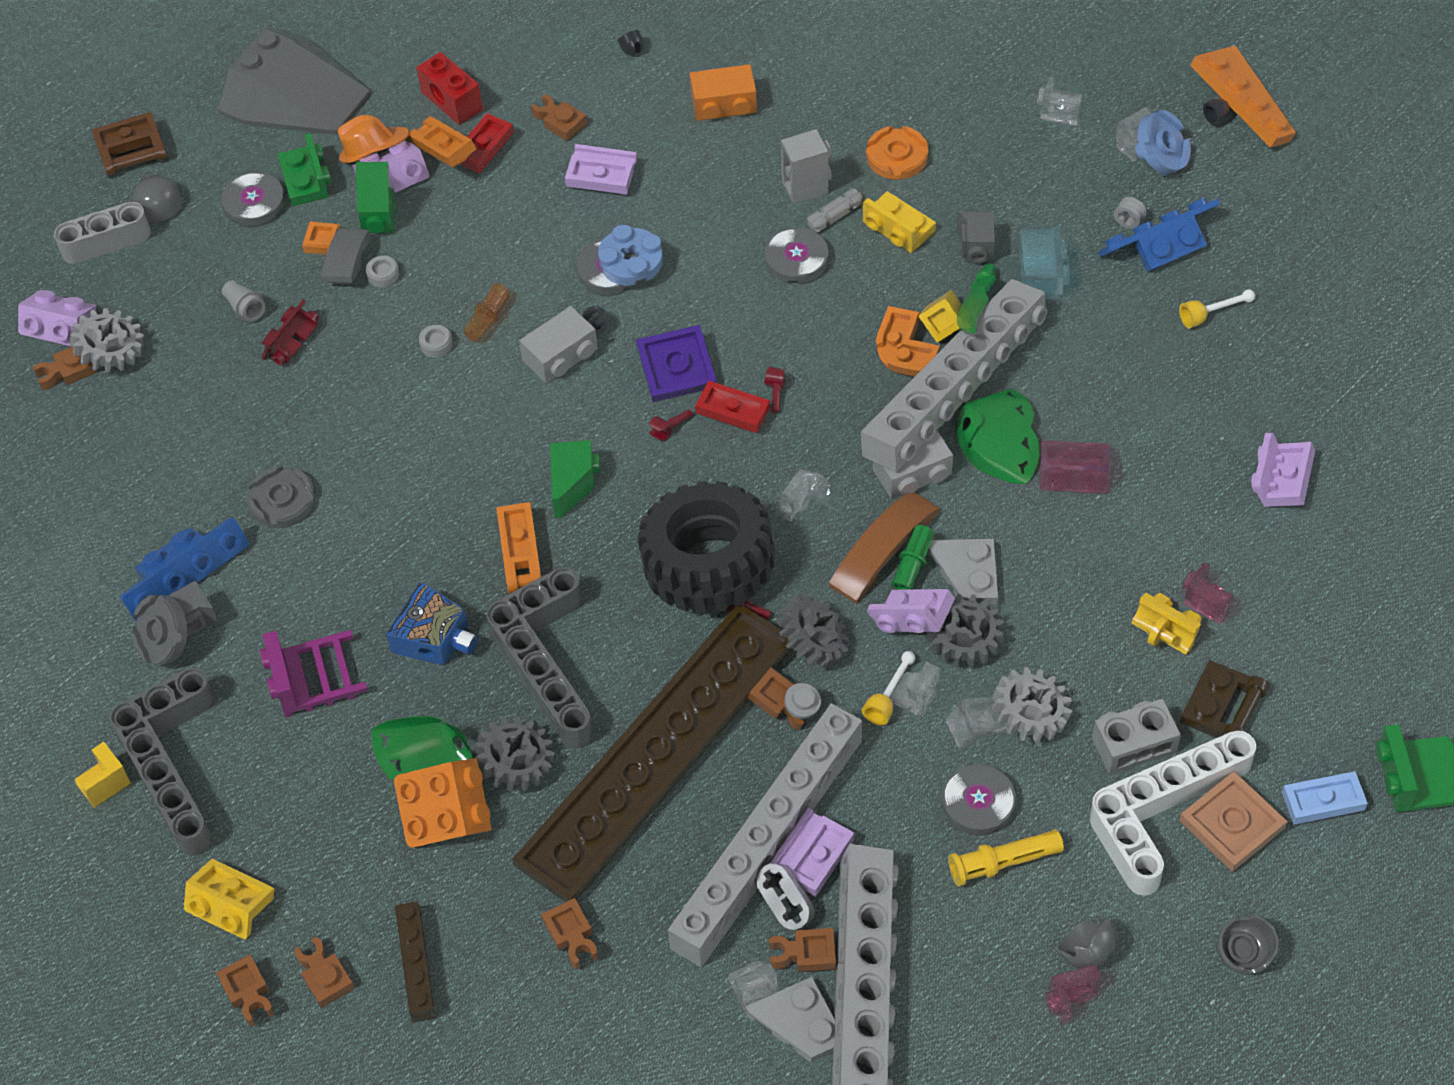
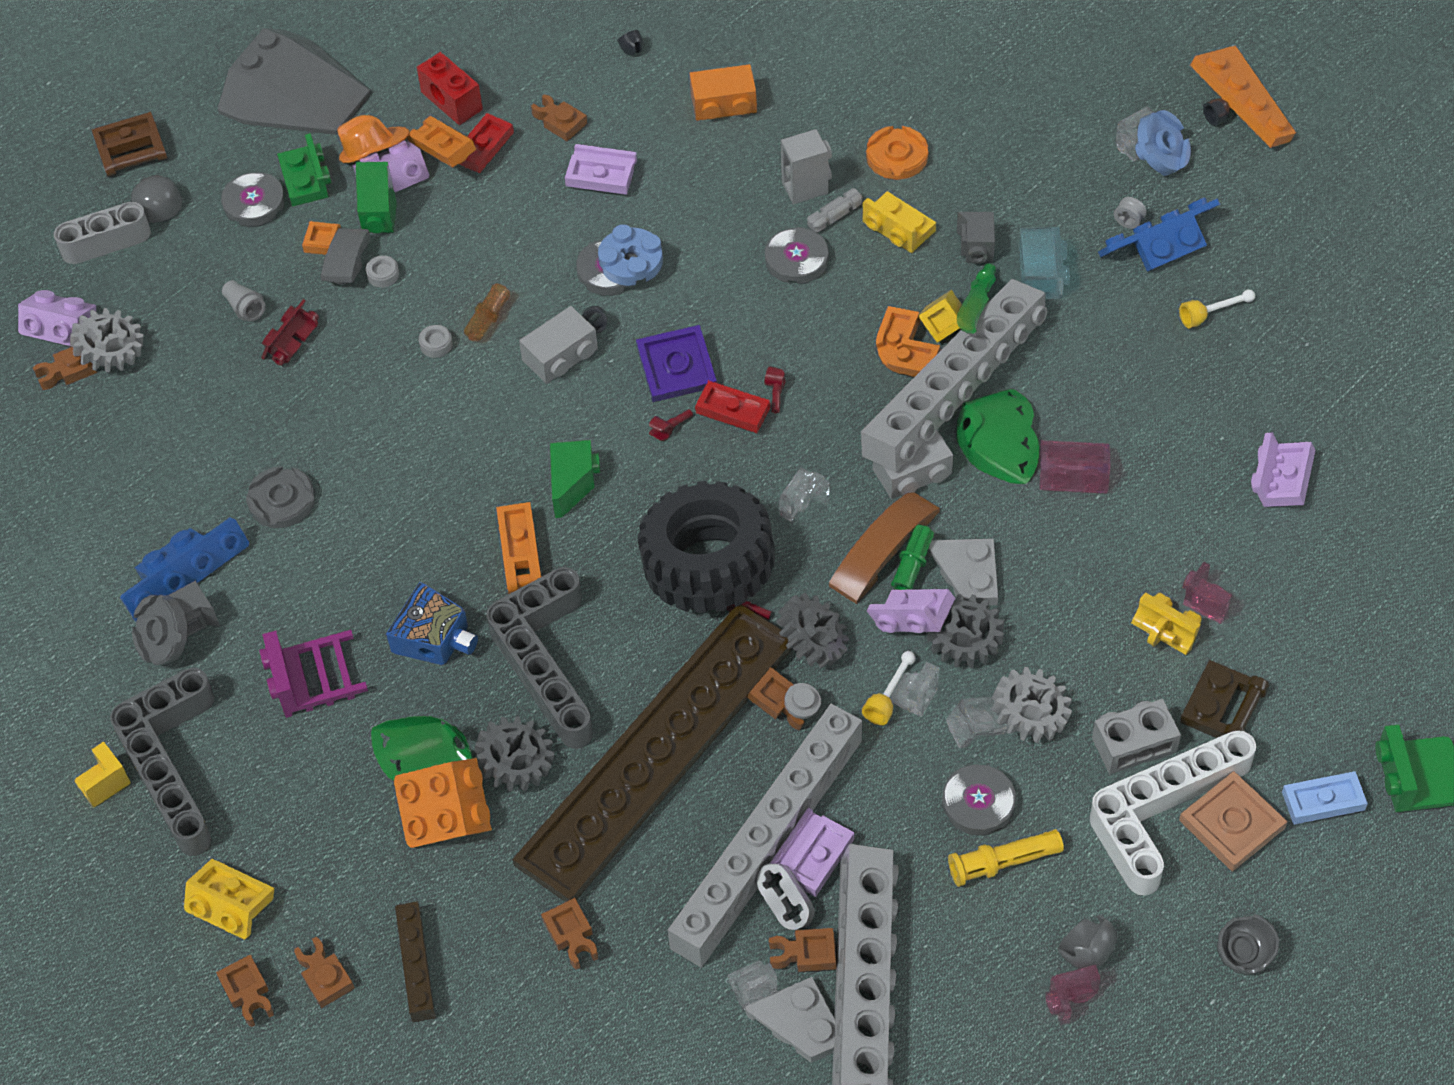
clear bracket [1037,76,1082,126] -> none

